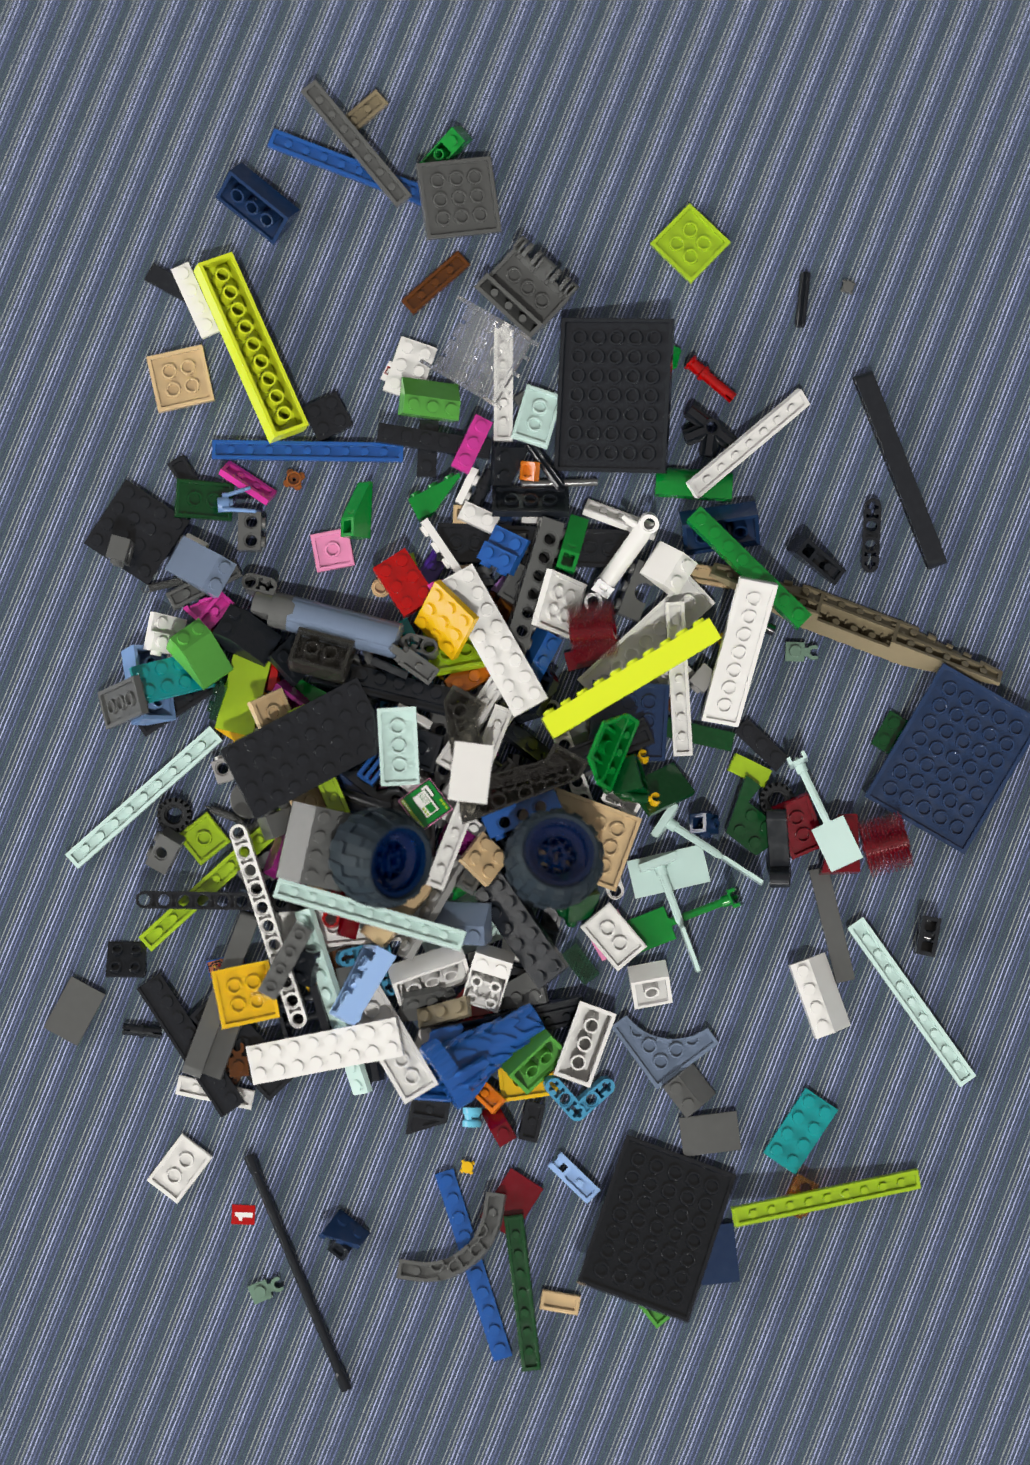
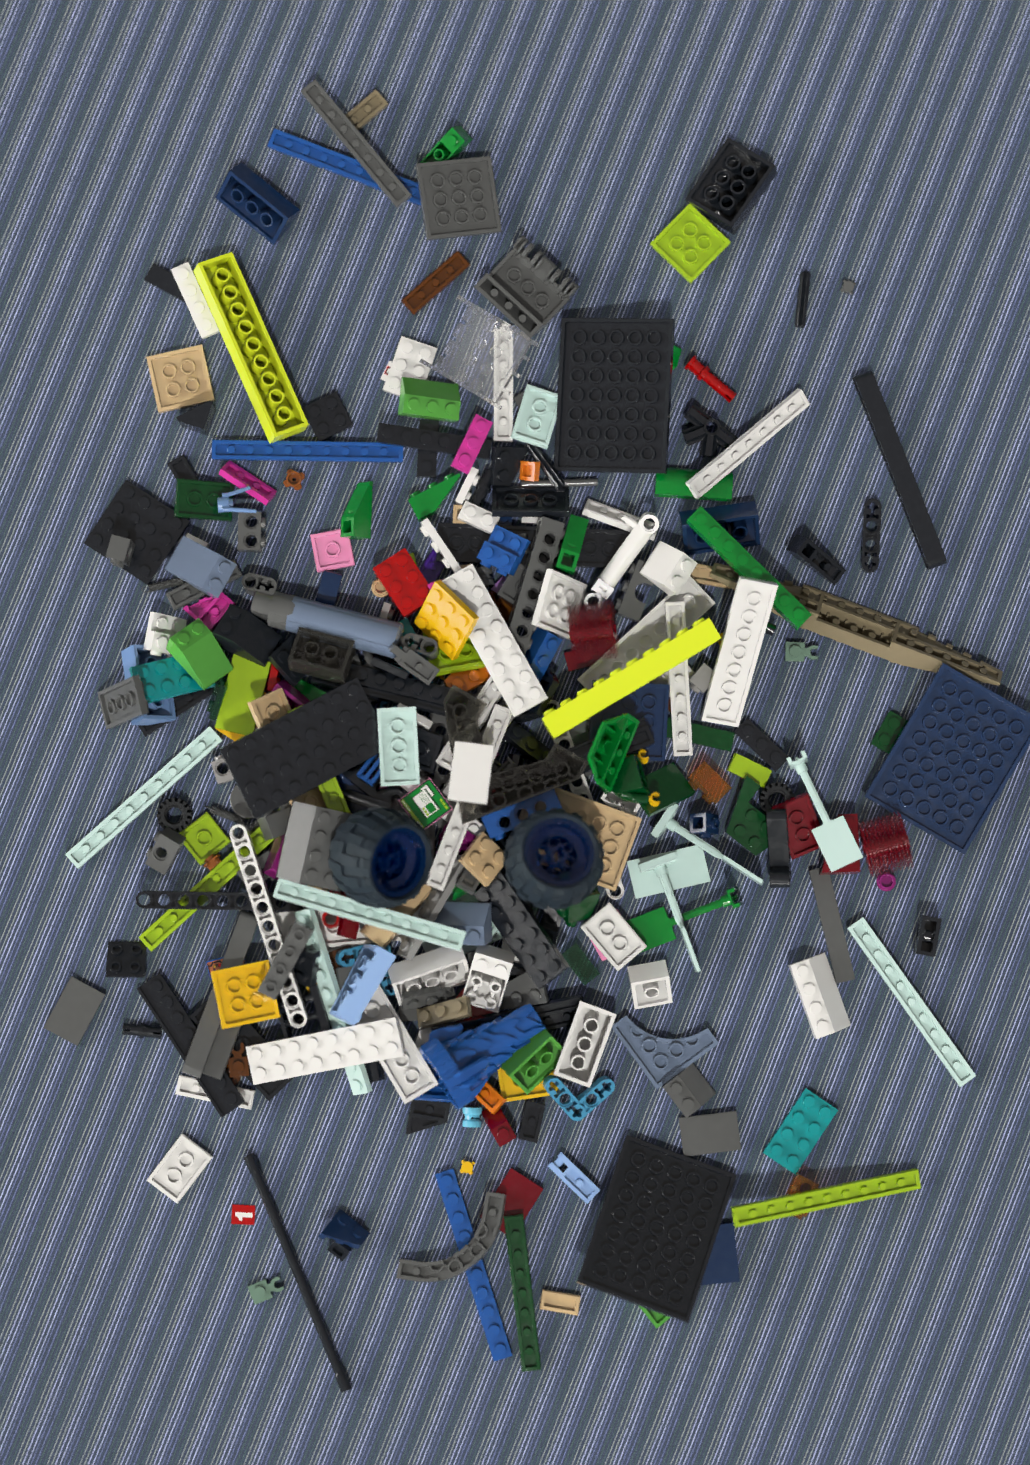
none -> black slope [176,400,216,436]
none -> dark orange plate [204,854,222,871]
none -> dark blue slope [316,570,343,606]
none -> light grey plate [380,602,394,620]
none -> black slope [685,137,777,235]
none -> clear orange brick [687,761,732,805]
none -> magenta plate [876,872,896,891]

